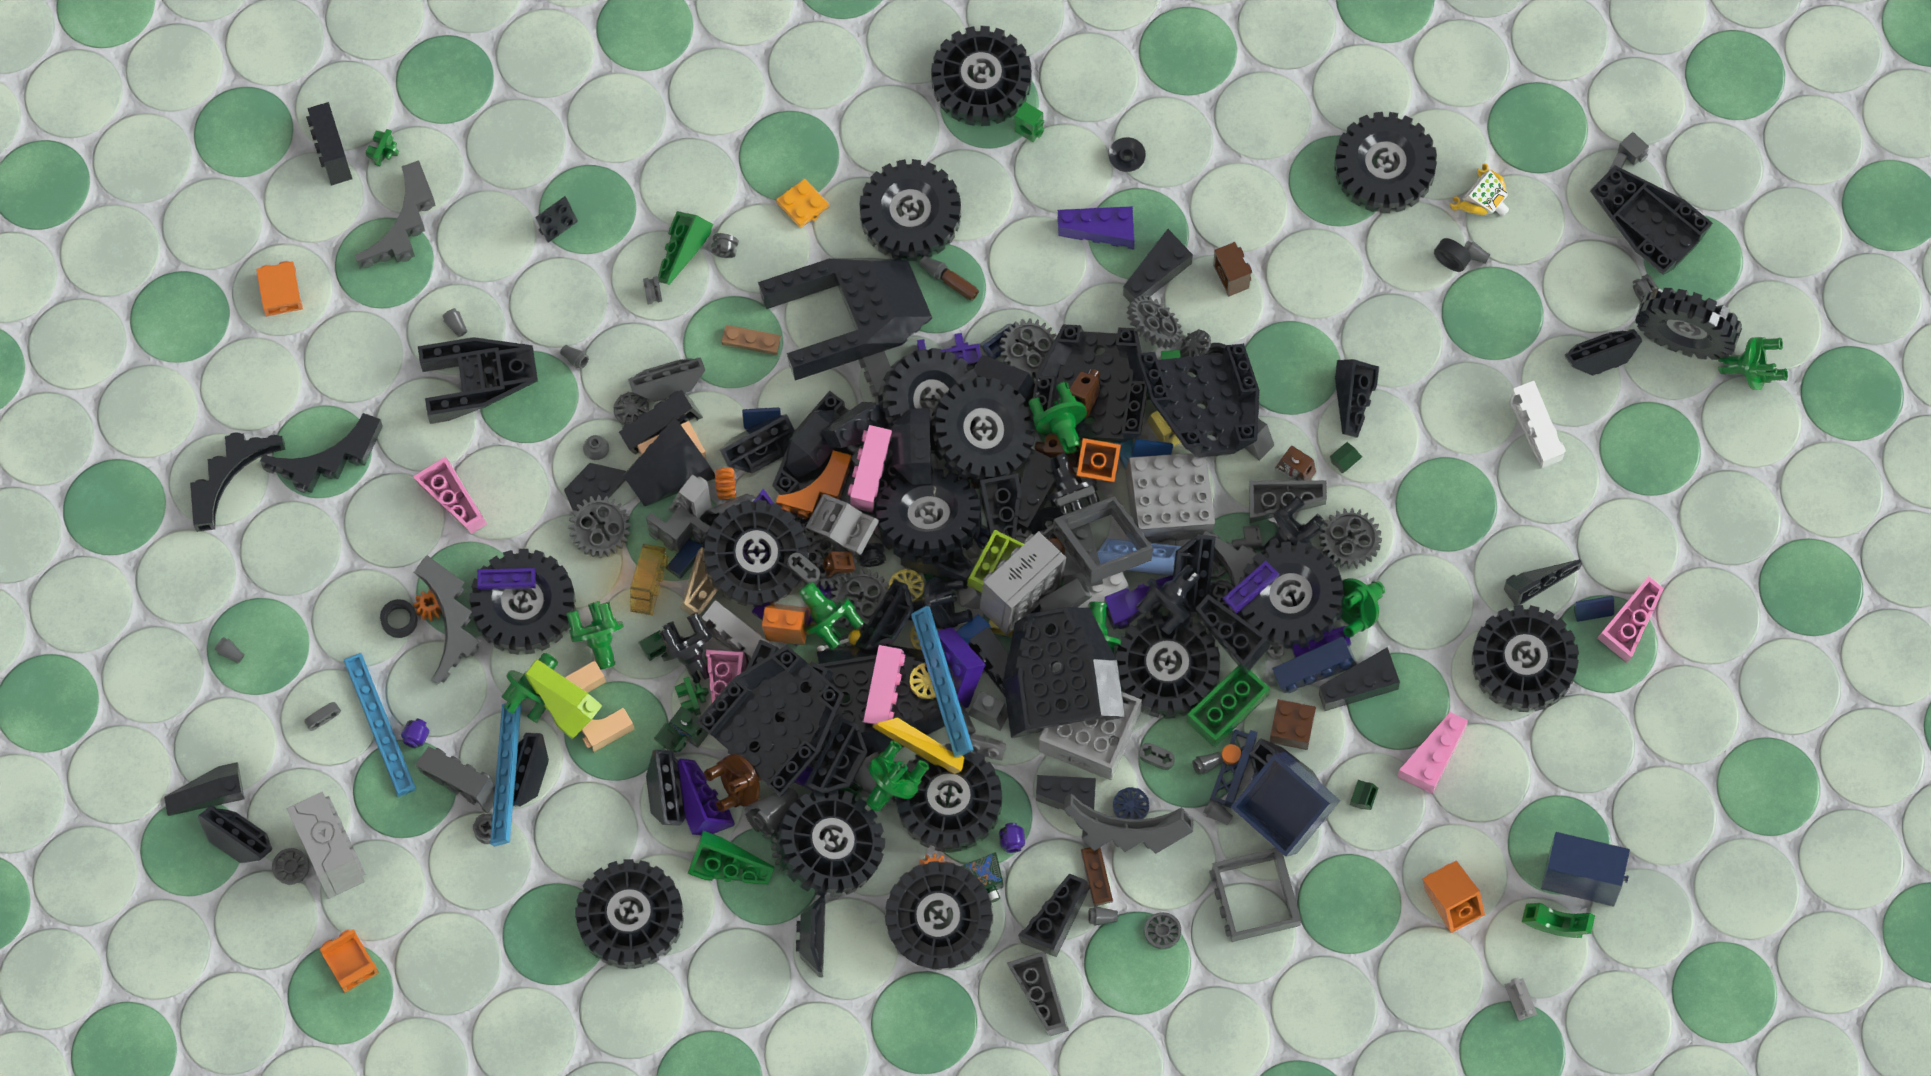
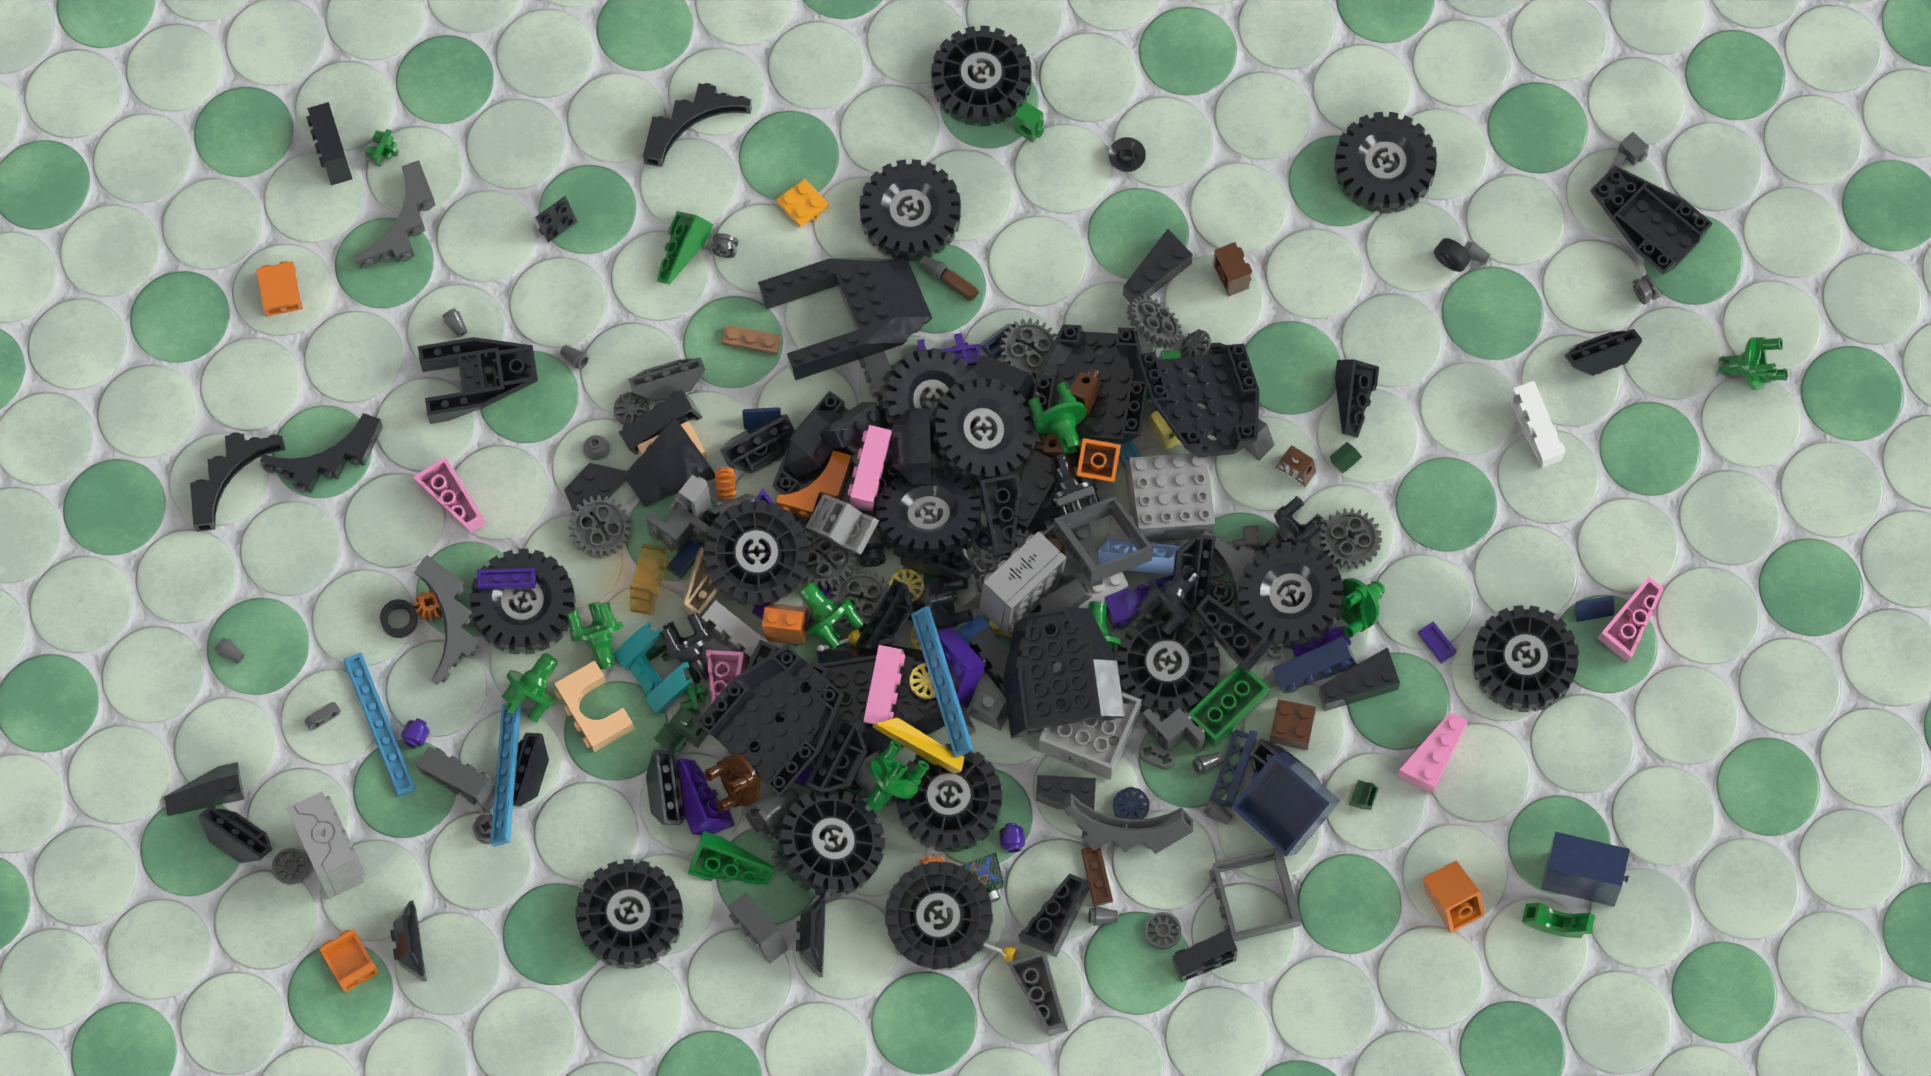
lime wedge [525,659,602,739] -> none
dark grey wheel [643,276,662,304] -> none
dark grey beam [787,553,820,583] -> none
reddish brown bracket [823,552,855,577] -> none
lime wedge [967,530,1024,593] -> none
light grey hinge [969,733,1006,761] -> none
dark purple wedge [1057,206,1135,250] -> none
blue slope [1131,439,1173,458] -> none
orange tile [1222,744,1241,765] -> none
dark purple tile [1223,560,1279,614] -> none
dark grey wedge [1249,480,1327,523] -> none
torso [1450,164,1509,217] -> none
black wedge [1504,559,1582,606] -> none
light grey hinge [1504,977,1538,1021] -> none
black wheel [1635,288,1742,360] -> none
none -> black wedge [390,900,427,981]
none -> teal wedge [613,622,693,714]
none -> black arch [643,83,752,167]
none -> dark grey wedge [727,893,789,963]
none -> yellow hinge [984,943,1018,962]
none -> dark grey bracket [1142,708,1205,753]
none -> black wedge [1172,929,1238,983]
none -> dark purple tile [1418,621,1457,663]

